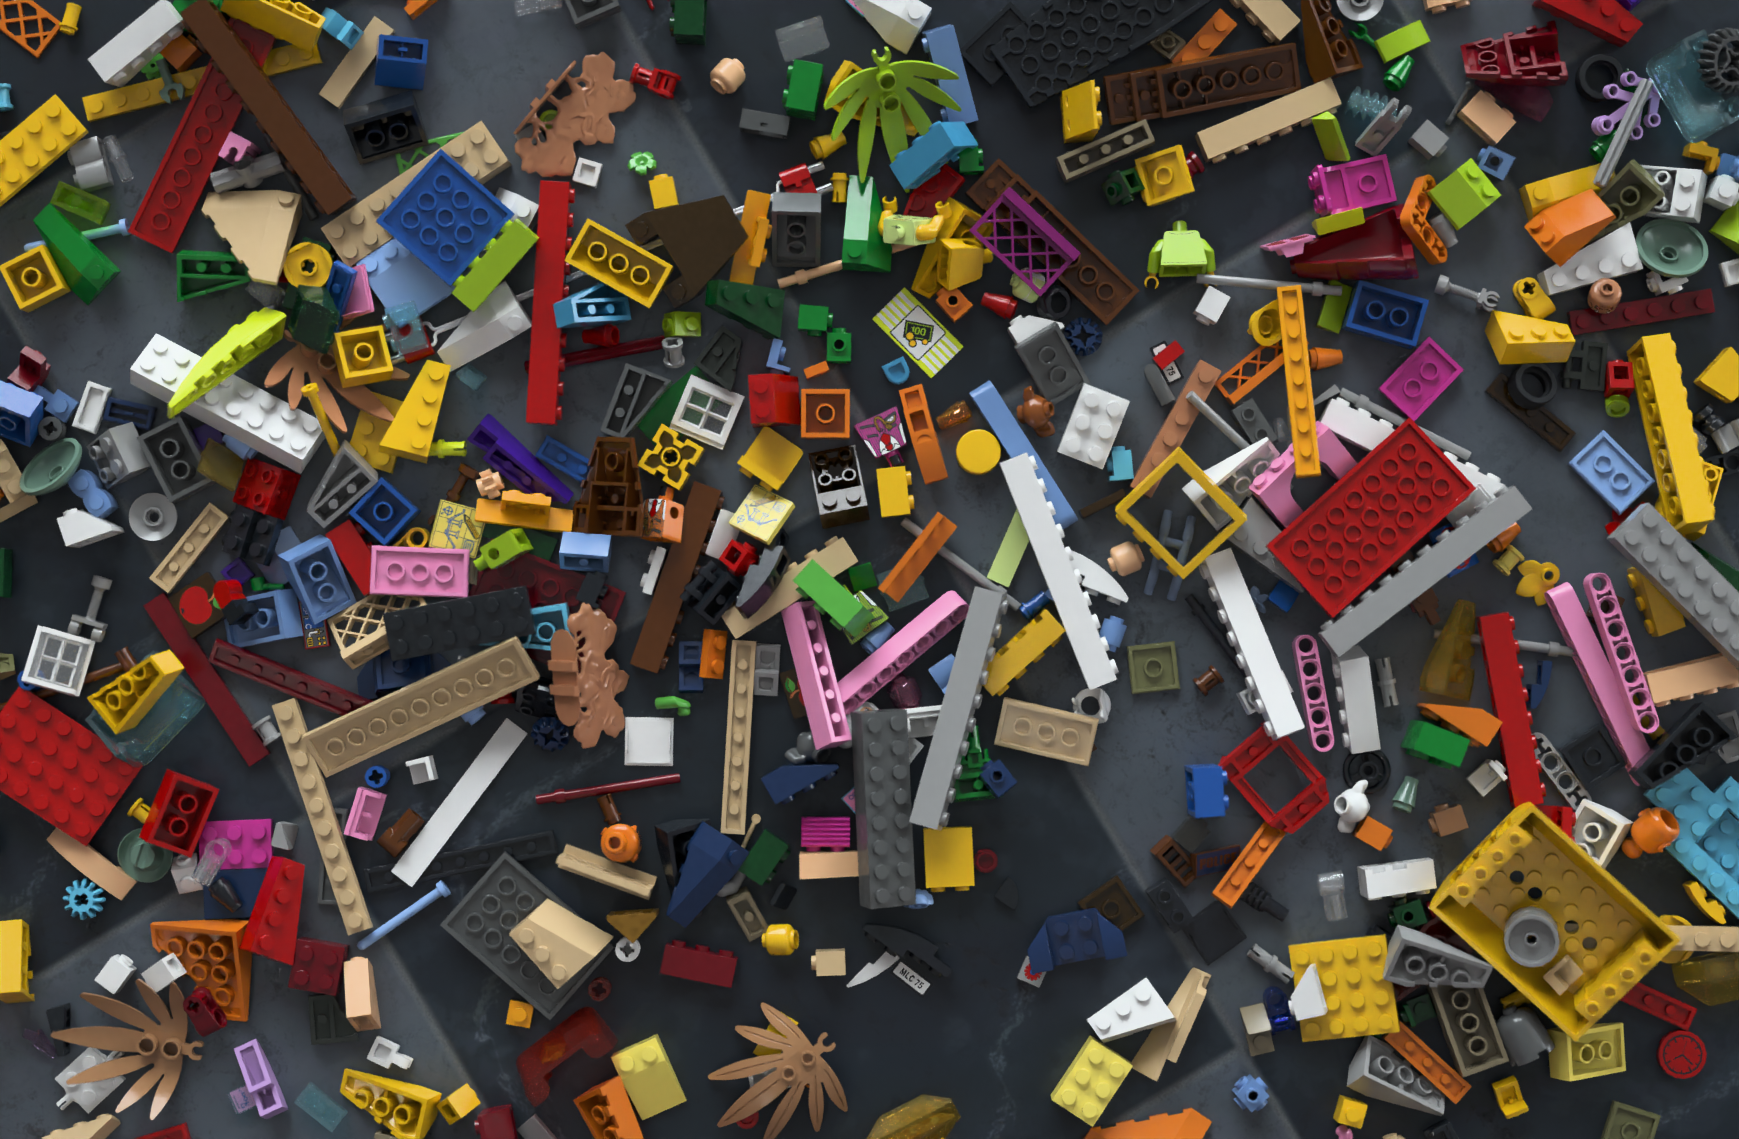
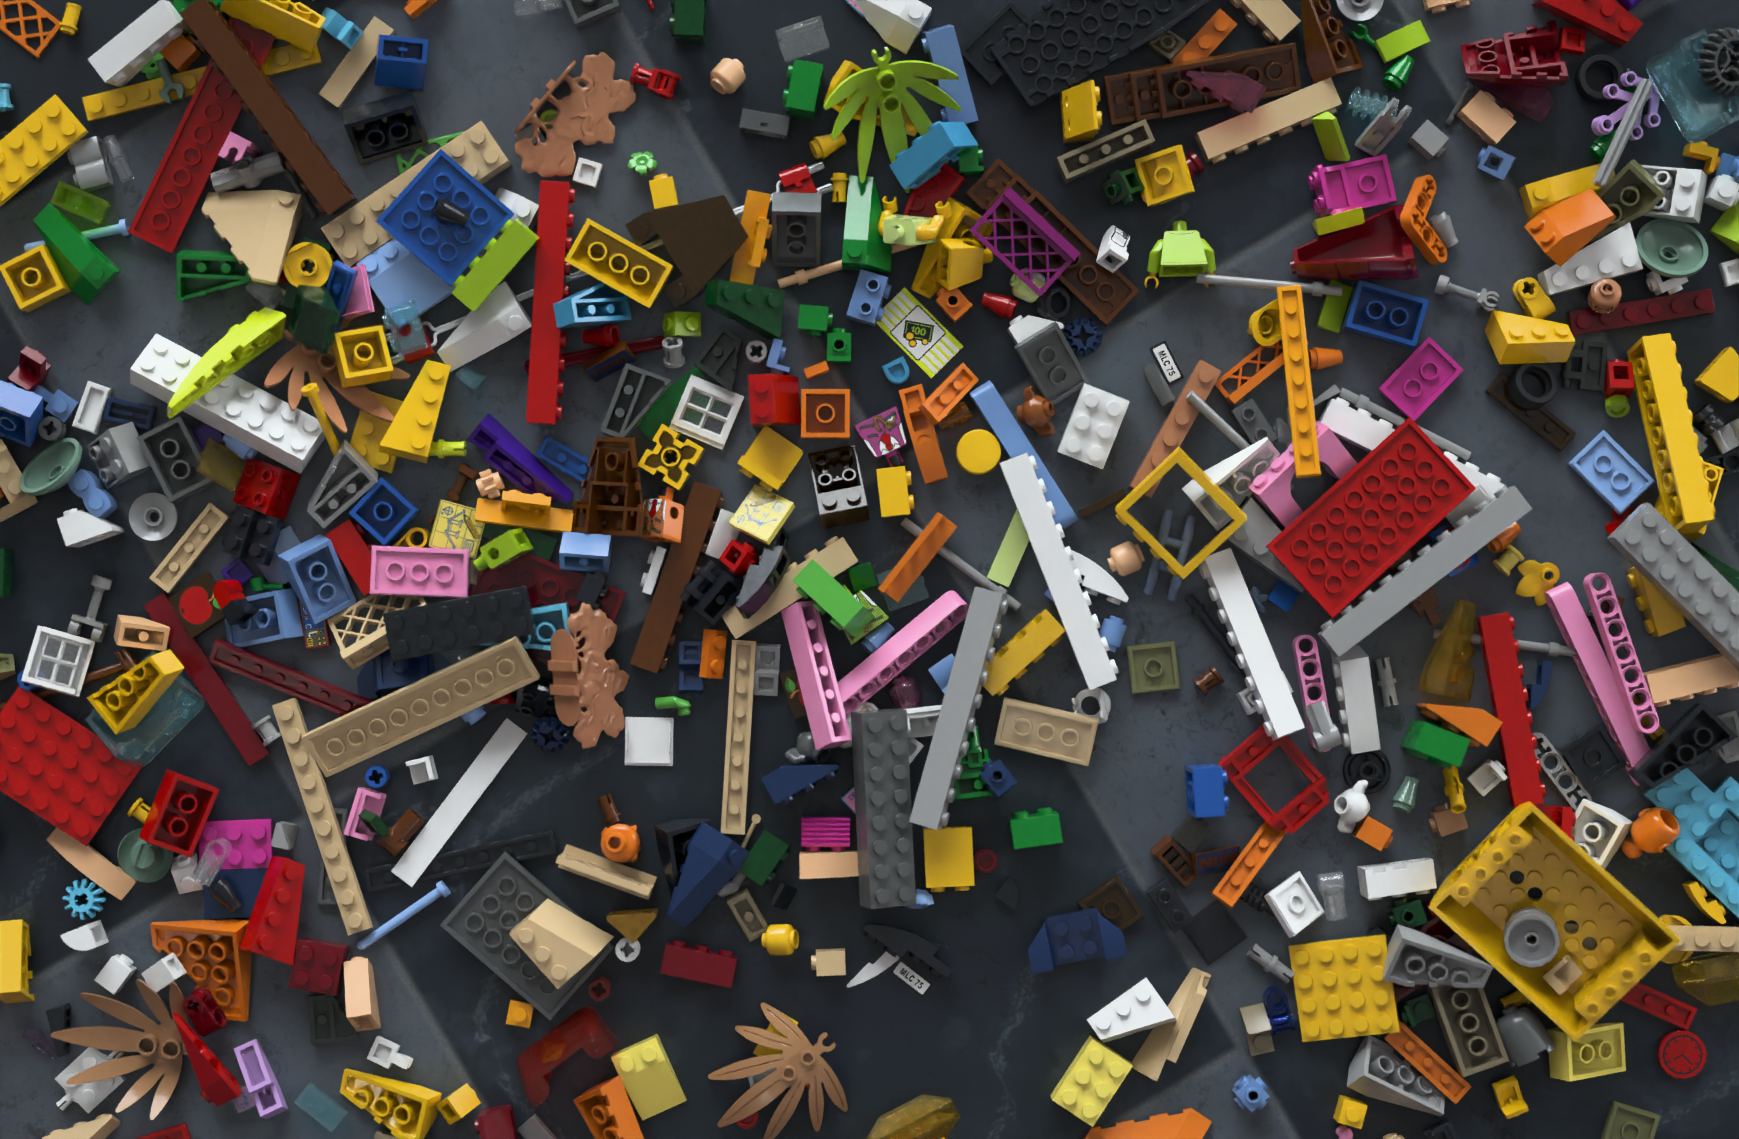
dark red bar [536,773,681,805] -> none
light grey tile [1017,955,1046,988] -> none
blue pin [1019,591,1051,620] -> none
medium azure brick [1106,446,1134,482] -> none
red piece [1152,340,1185,371] -> none
white brick [1193,286,1230,326] -> none
bright pink piece [1260,234,1316,258] -> none
white slope [1288,963,1328,1021] -> none
lime slope [1427,158,1501,231] -> none
none -> white brick [60,920,109,951]
none -> light nougat slope [114,614,170,651]
none -> red wedge [172,1010,242,1107]
none -> dark green tile [358,809,390,838]
none -> black cone [431,197,470,227]
none -> reddish brown slope [583,340,637,382]
none -> light grey bush [745,340,768,364]
none -> medium blue brick [846,269,892,327]
none -> orange plate [918,363,979,426]
none -> green brick [1008,807,1063,849]
none -> white leg [1096,225,1130,273]
none -> clear pink slope [1186,71,1266,114]
none -> white tile [1264,871,1325,938]
none -> light grey piece [1304,700,1342,753]
none -> yellow pin [1442,766,1467,814]
none -> red plate [1558,26,1586,56]

